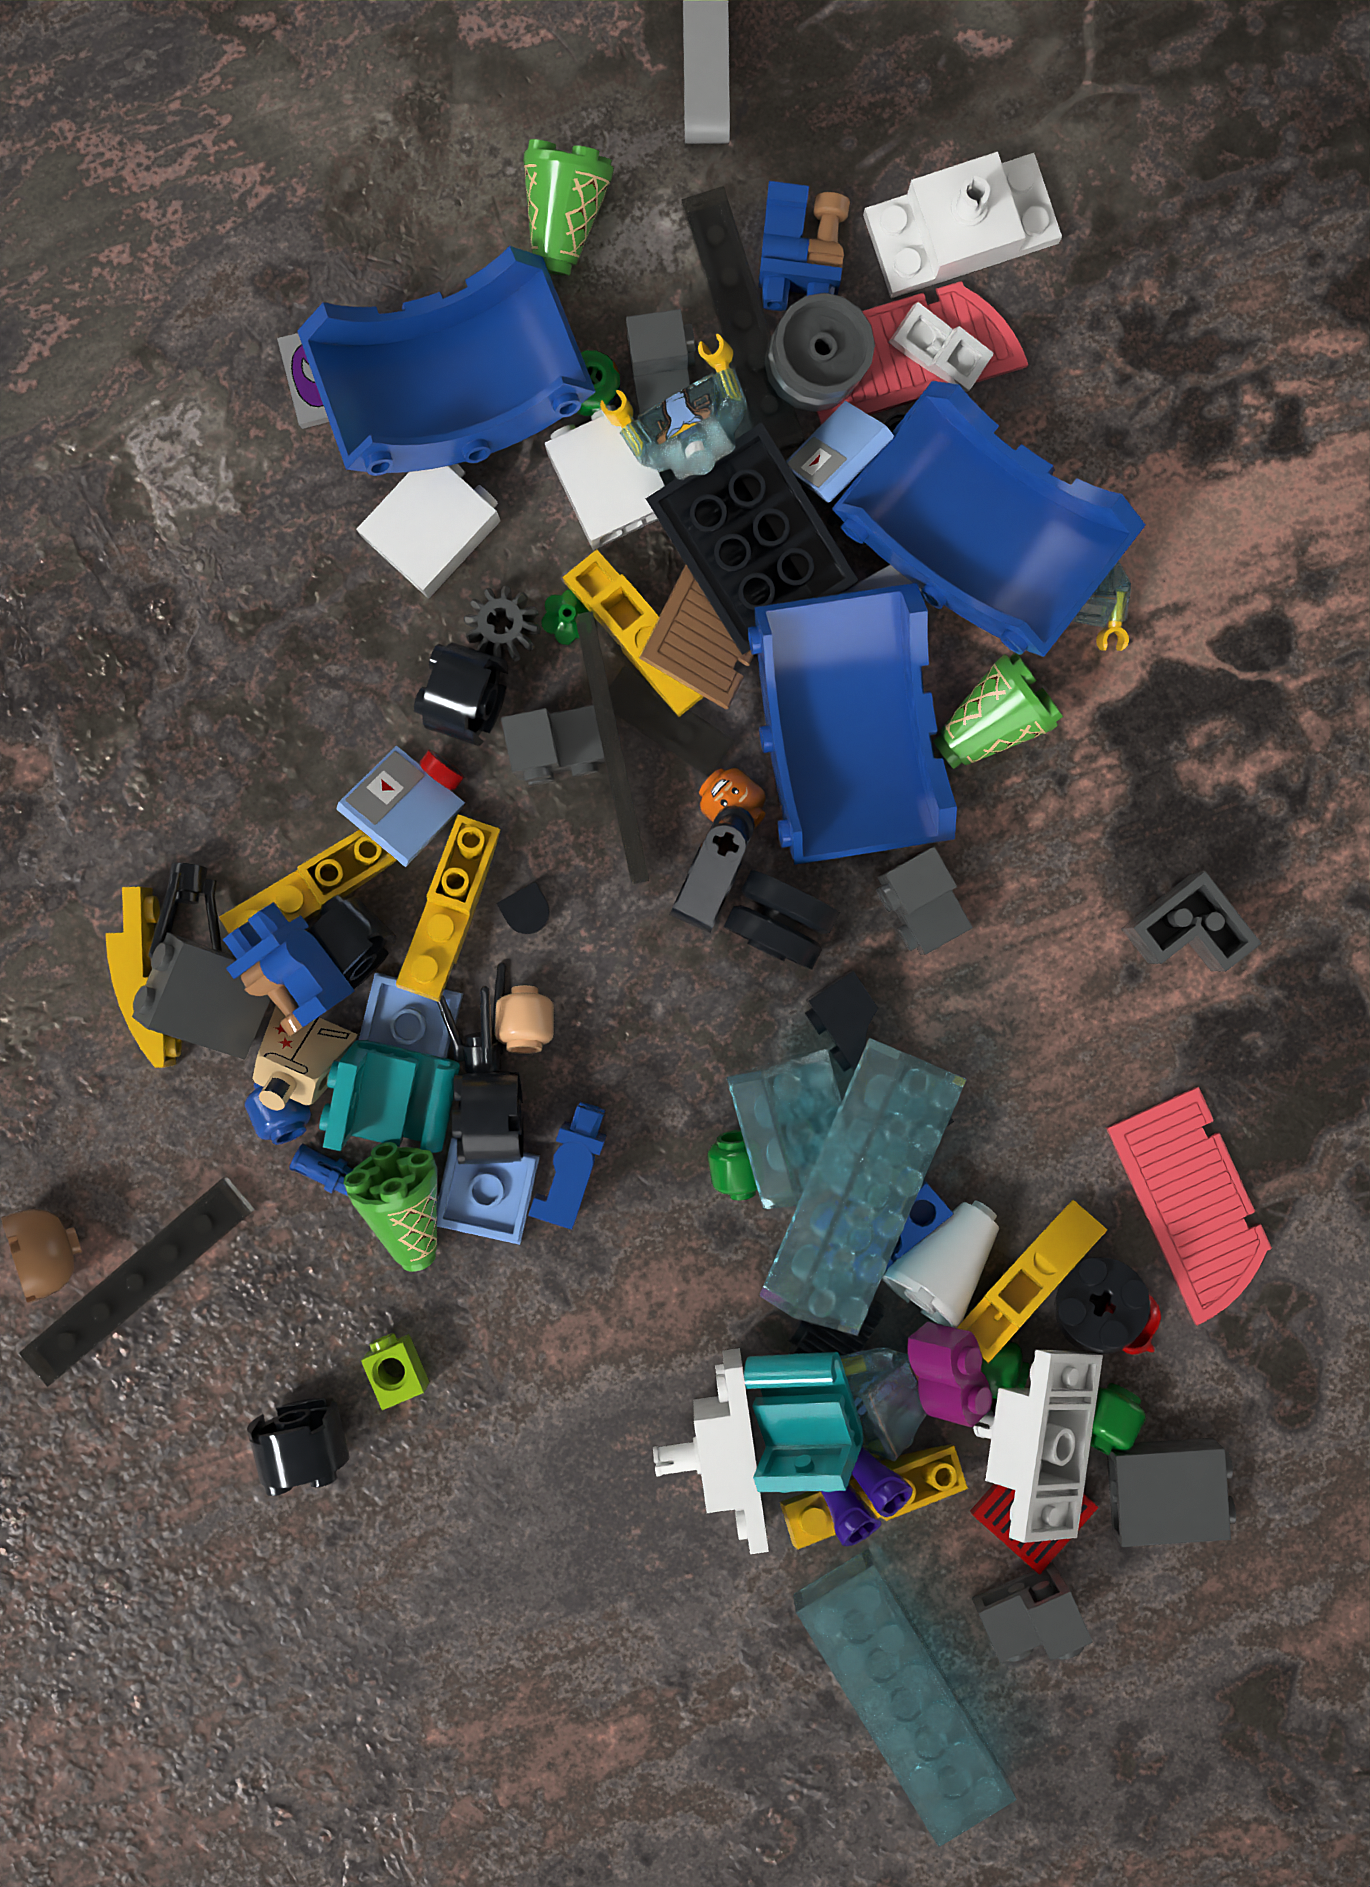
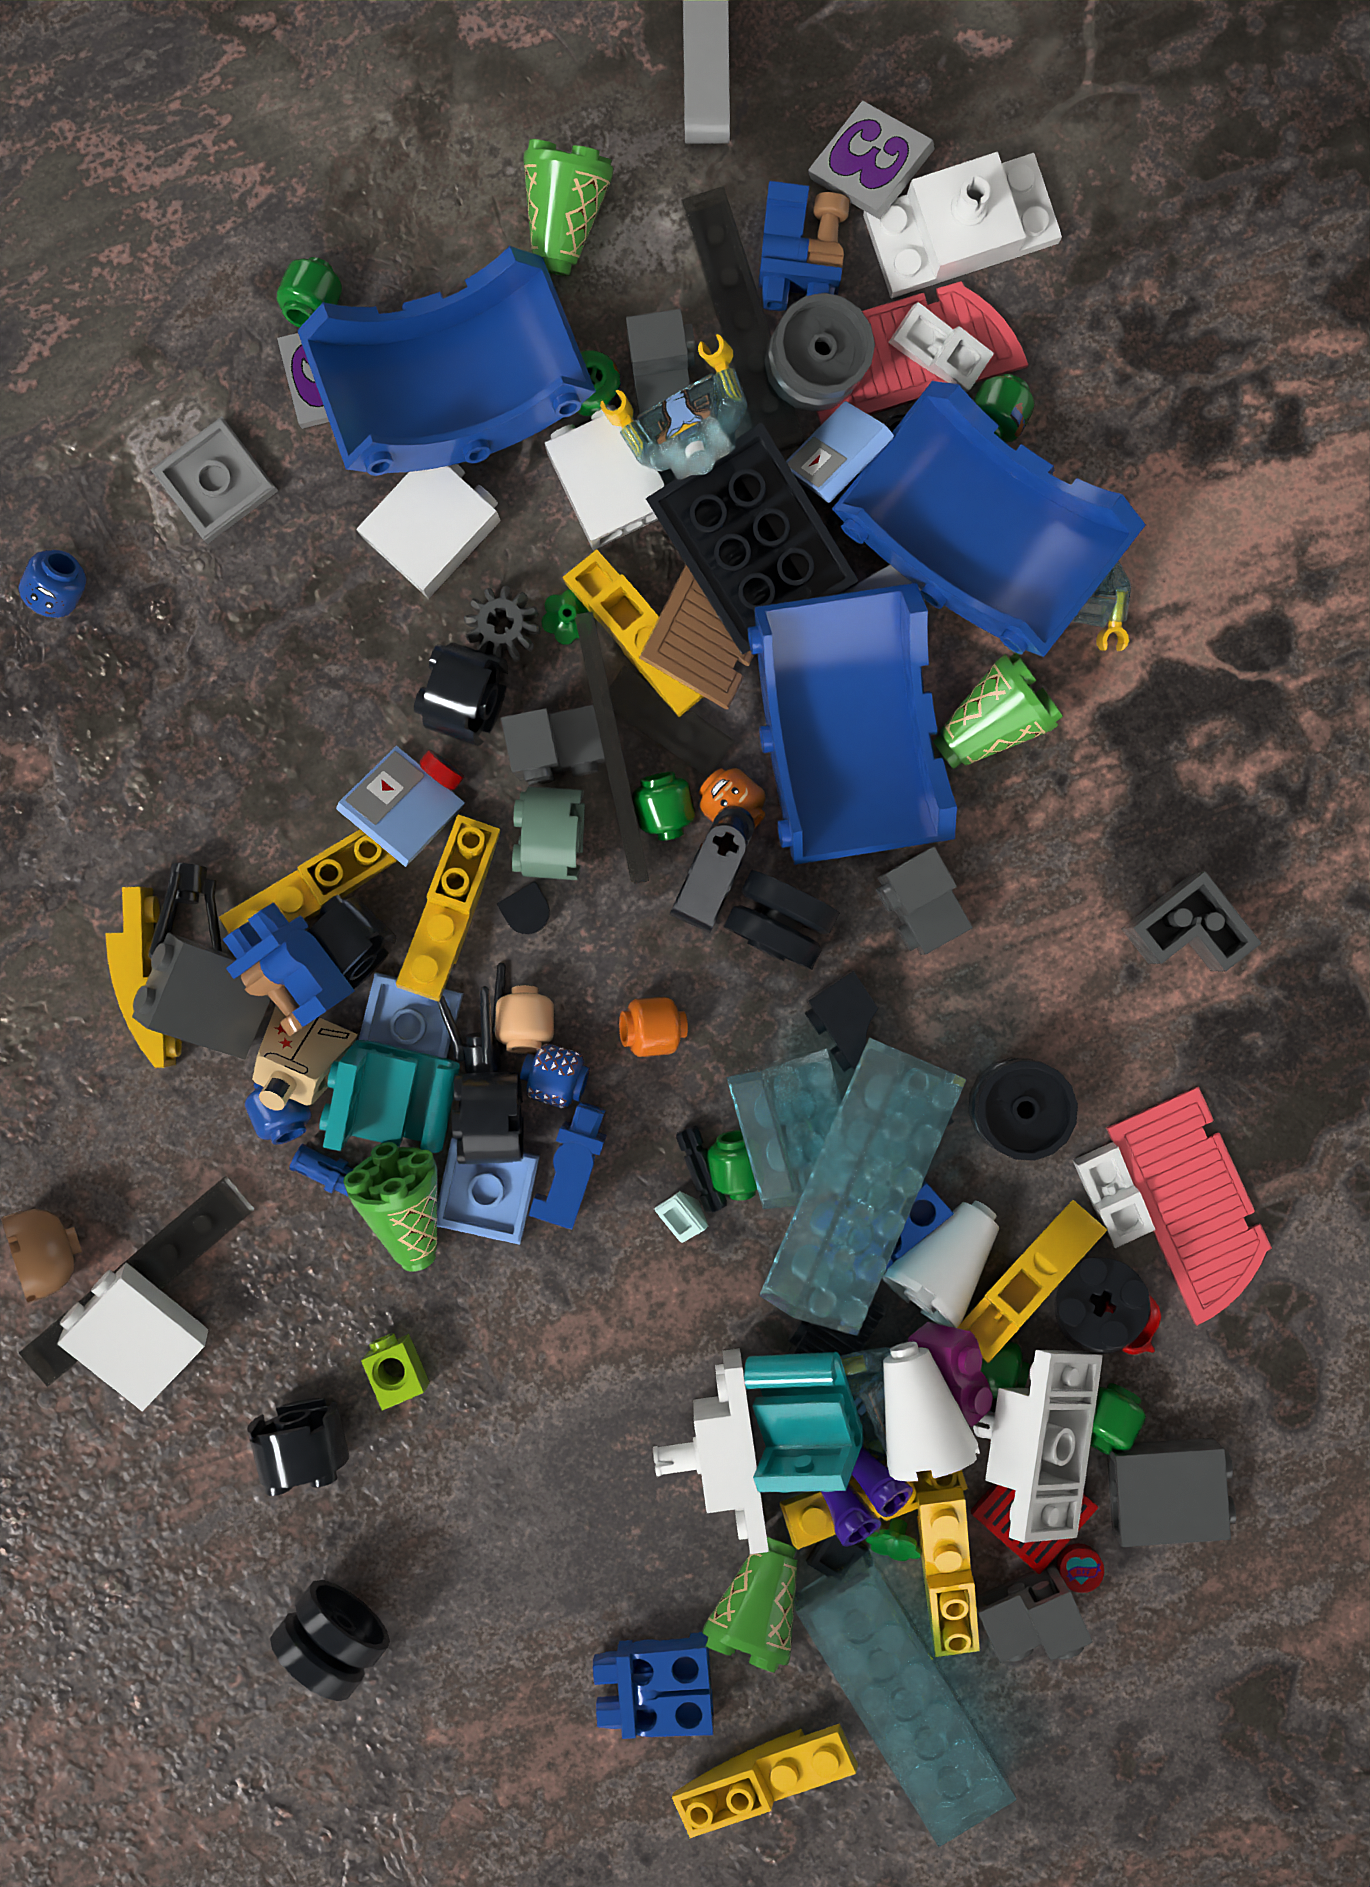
none -> blue head [18,550,87,618]
none -> white brick [57,1263,208,1411]
none -> light grey tile [151,416,278,544]
none -> black wheel [270,1580,390,1701]
none -> green head [276,257,342,327]
none -> sand green brick [512,786,585,880]
none -> blue head [520,1044,590,1108]
none -> blue hips [593,1632,714,1739]
none -> orange head [619,997,688,1057]
none -> green head [632,771,696,841]
none -> light aqua slope [654,1191,708,1243]
none -> yellow slope [672,1723,858,1838]
none -> black axle [676,1126,727,1213]
none -> bright green cone [702,1537,798,1673]
none -> black tile [806,1535,868,1587]
none -> light grey tile [808,100,935,220]
none -> green plant [866,1518,922,1561]
none -> white cone [883,1342,980,1481]
none -> yellow slope [917,1487,980,1657]
none -> black wheel [968,1057,1078,1161]
none -> green head [973,374,1035,443]
none -> red tile [1057,1543,1104,1593]
none -> white slope [1073,1142,1156,1248]

